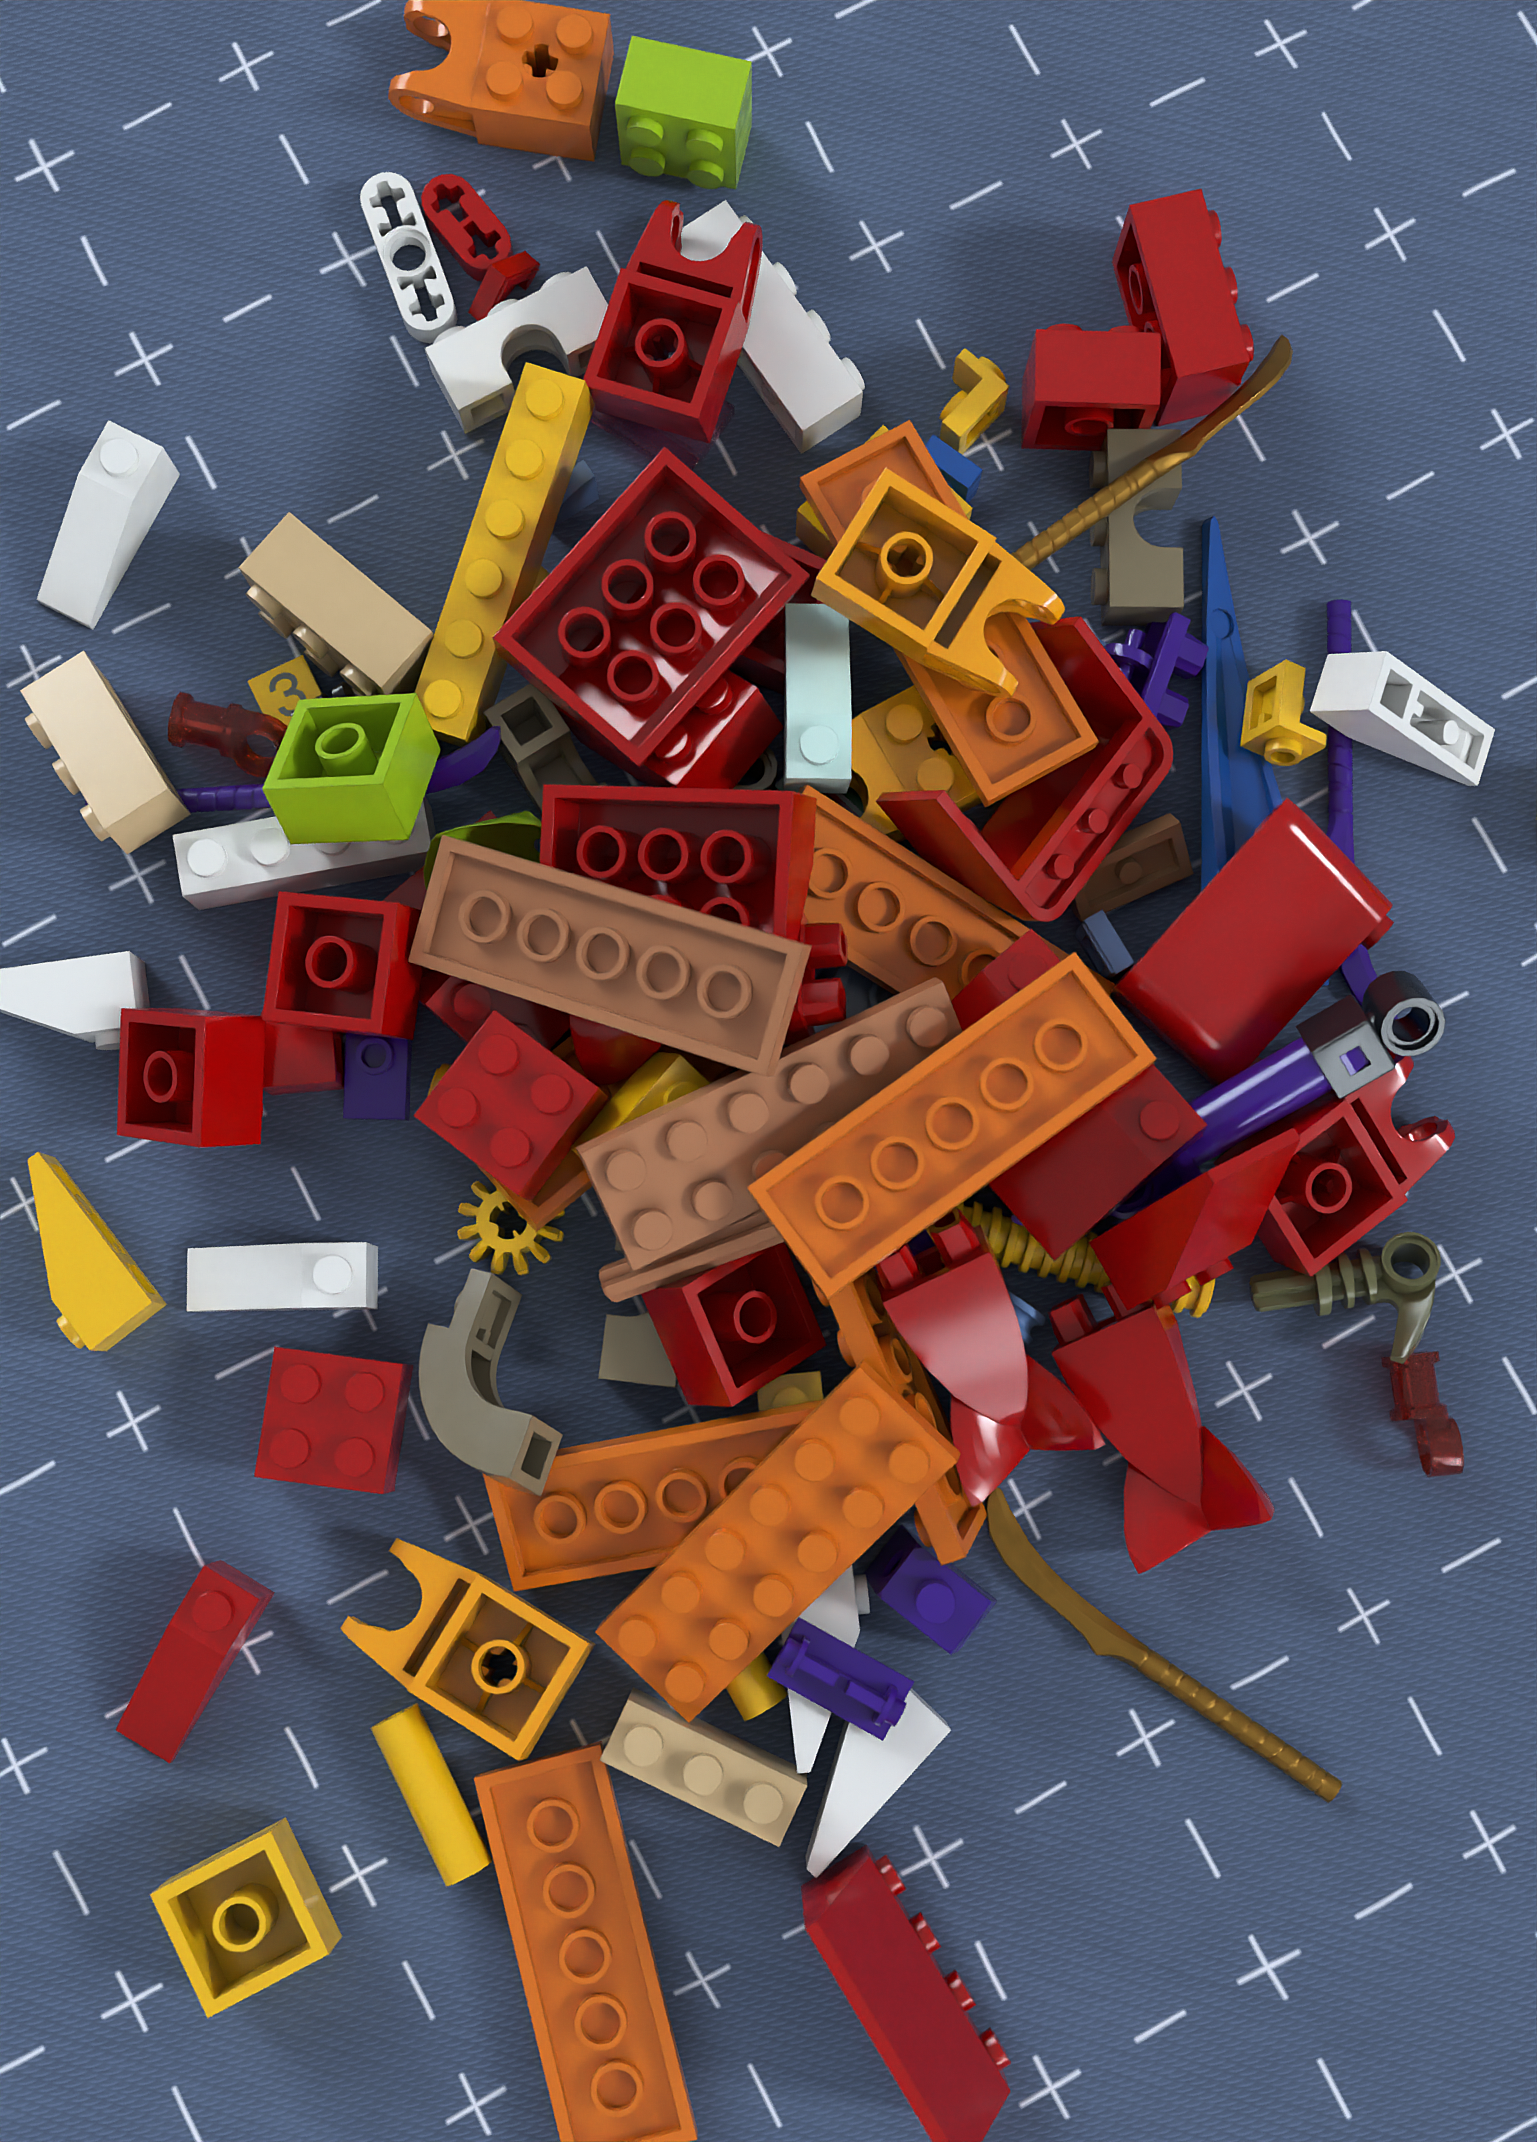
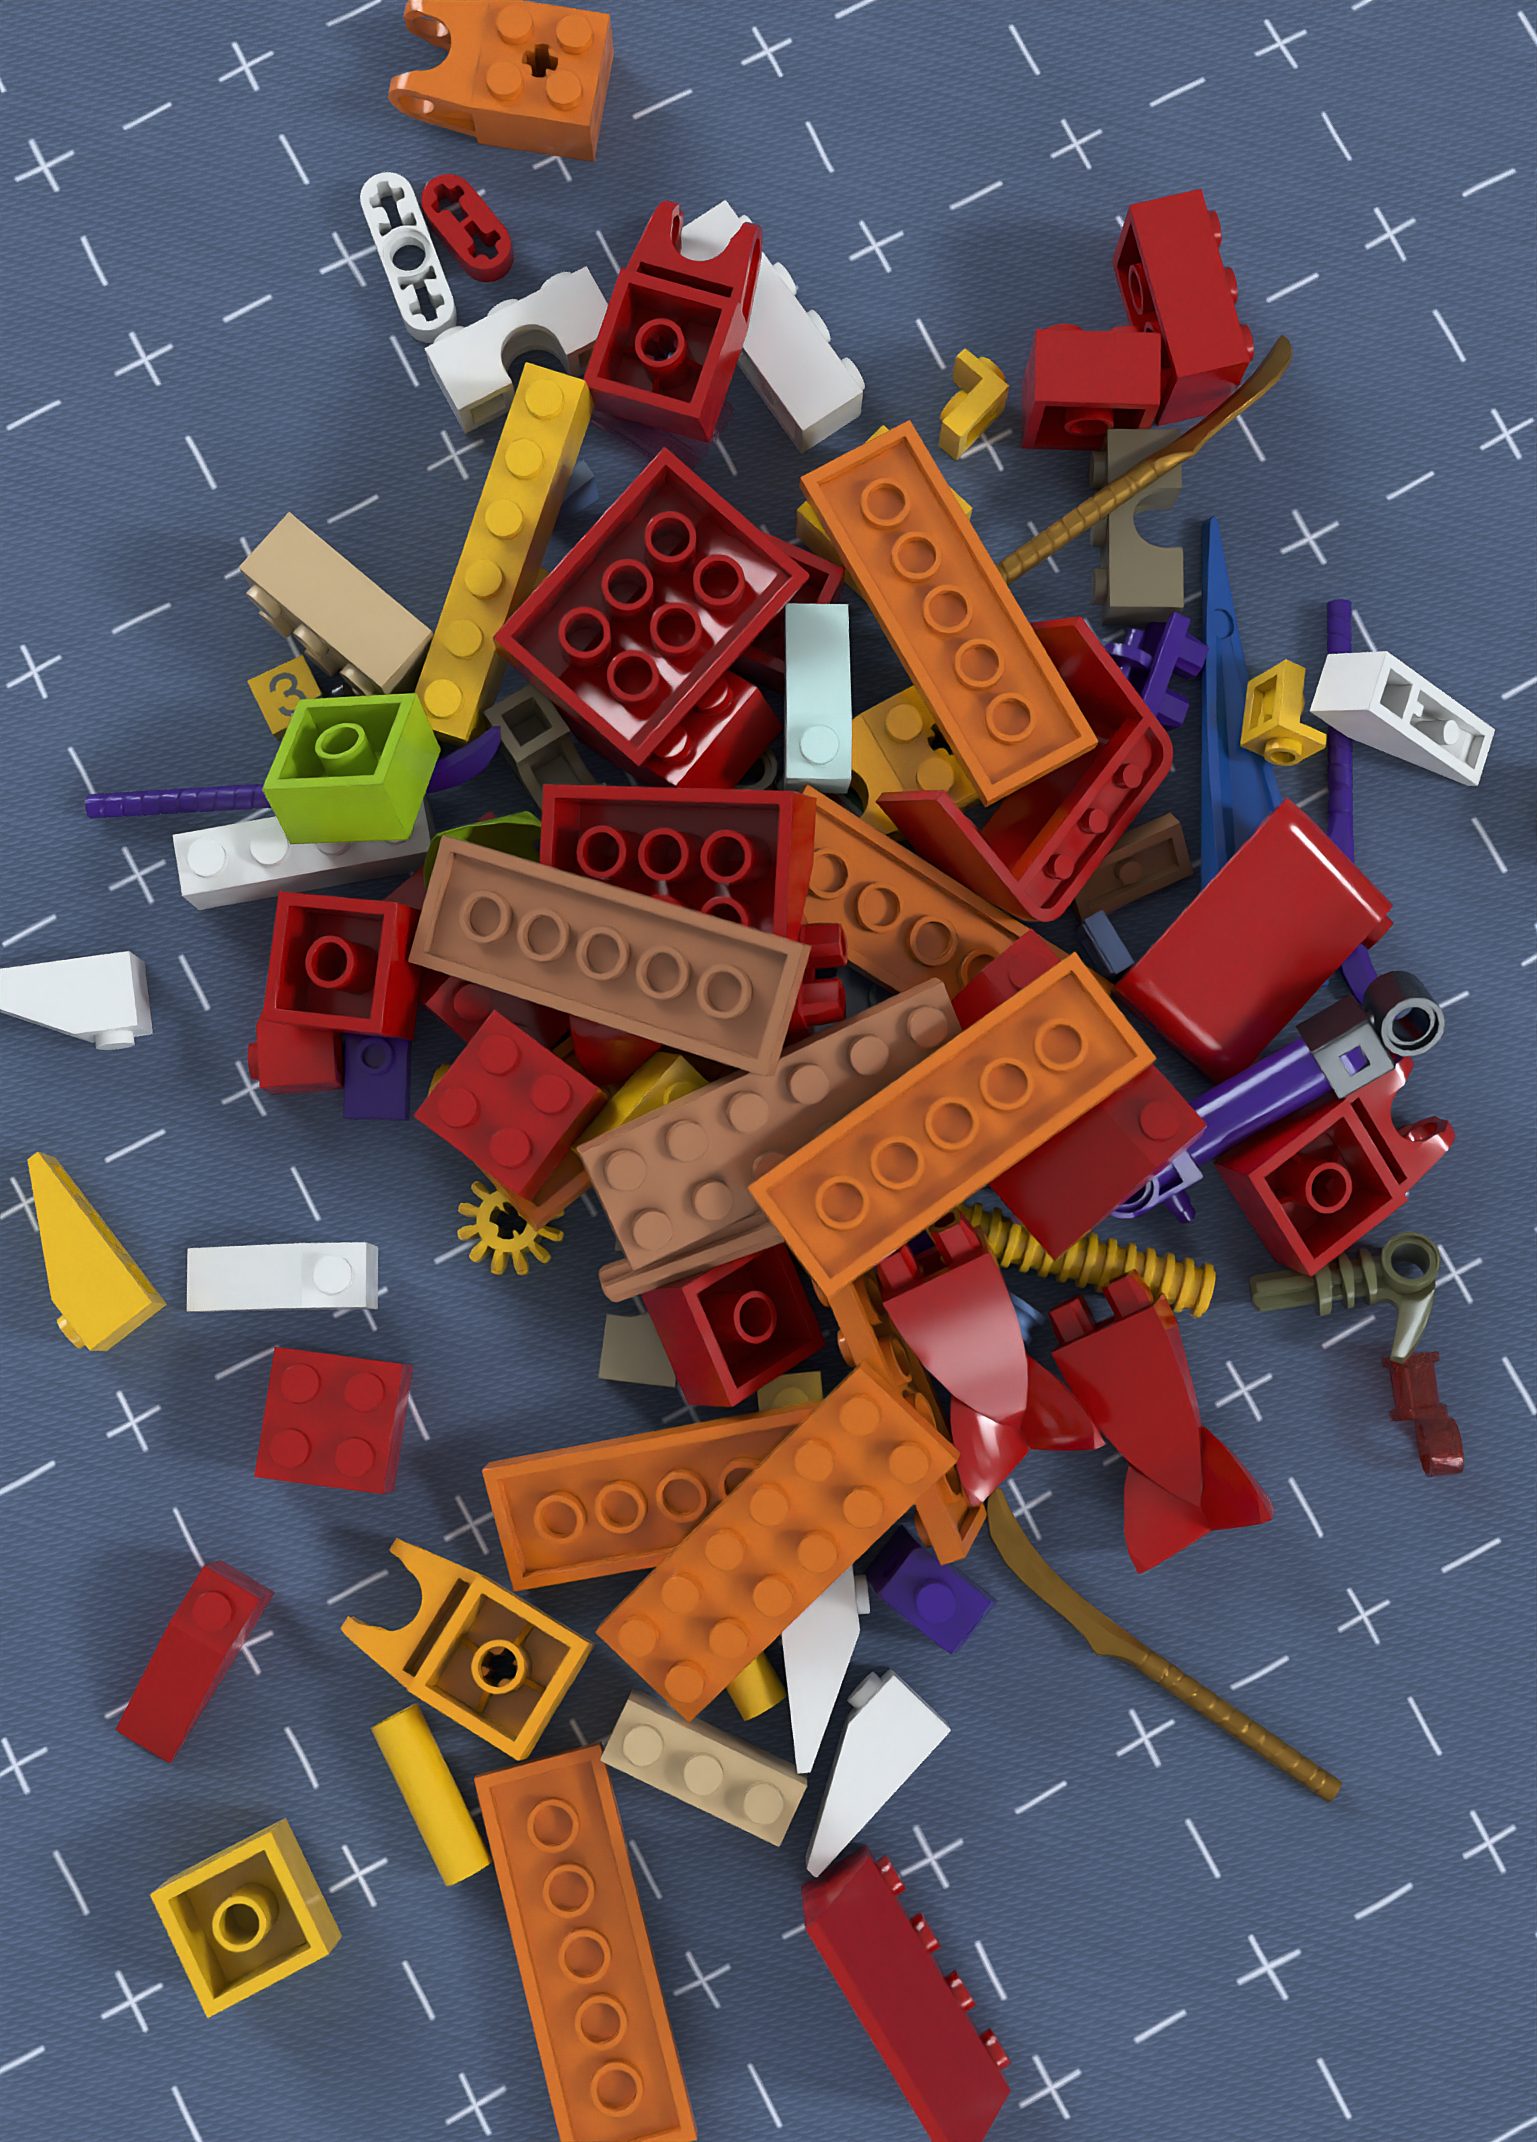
tan brick [20,651,191,855] -> none
white slope [37,420,180,630] -> none
red brick [117,1008,266,1148] -> none
clear red connector [168,692,288,778] -> none
dark tan arch [418,1268,563,1497] -> none
red tile [468,251,540,321] -> none
lime brick [615,36,752,189] -> none
dark purple hinge [767,1616,914,1741] -> none
light orange brick [811,468,1065,699] -> none
blue plate [925,434,983,503] -> none
red slope [1089,1128,1301,1311] -> none

